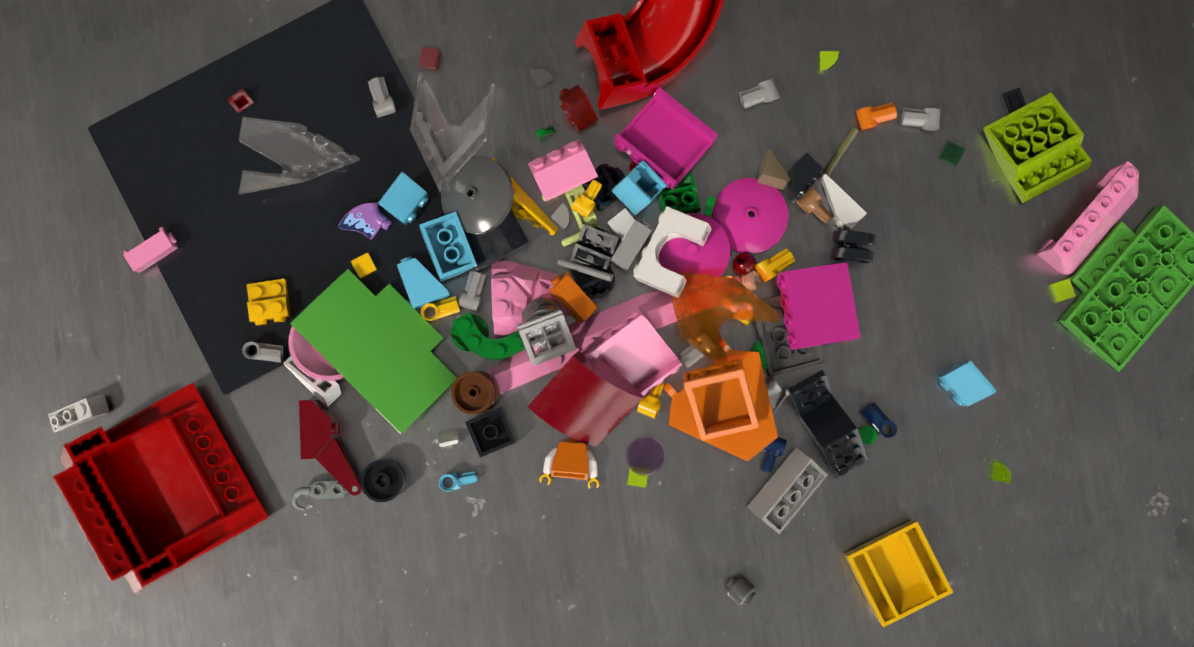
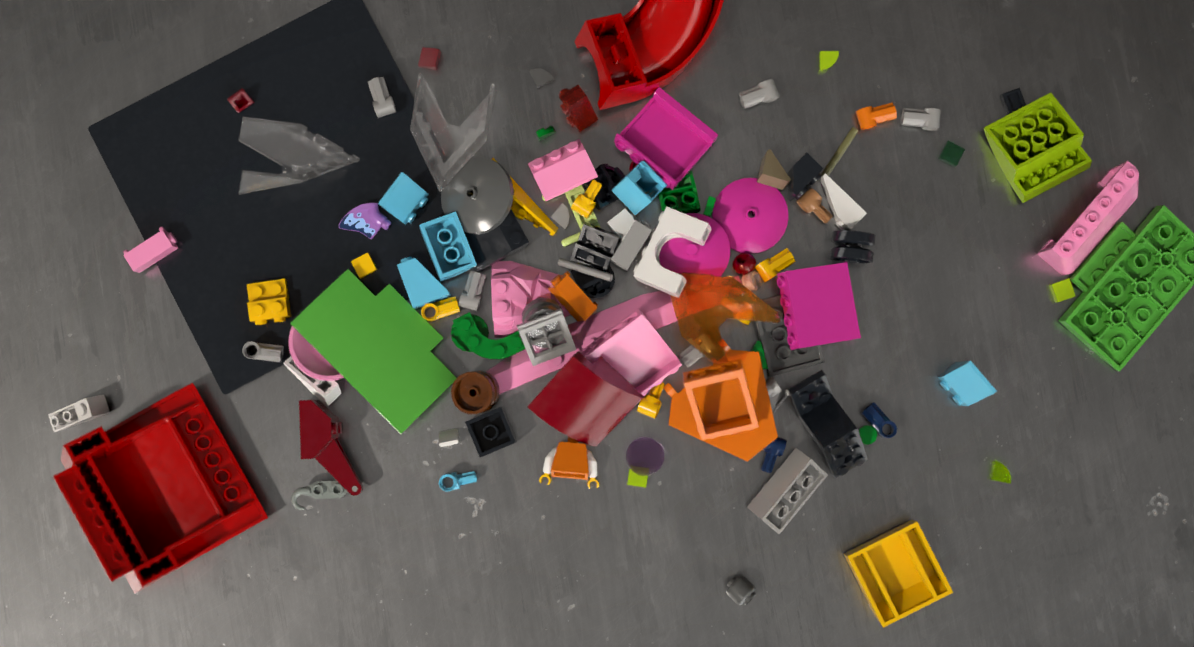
black wheel [361,459,407,502] -> none

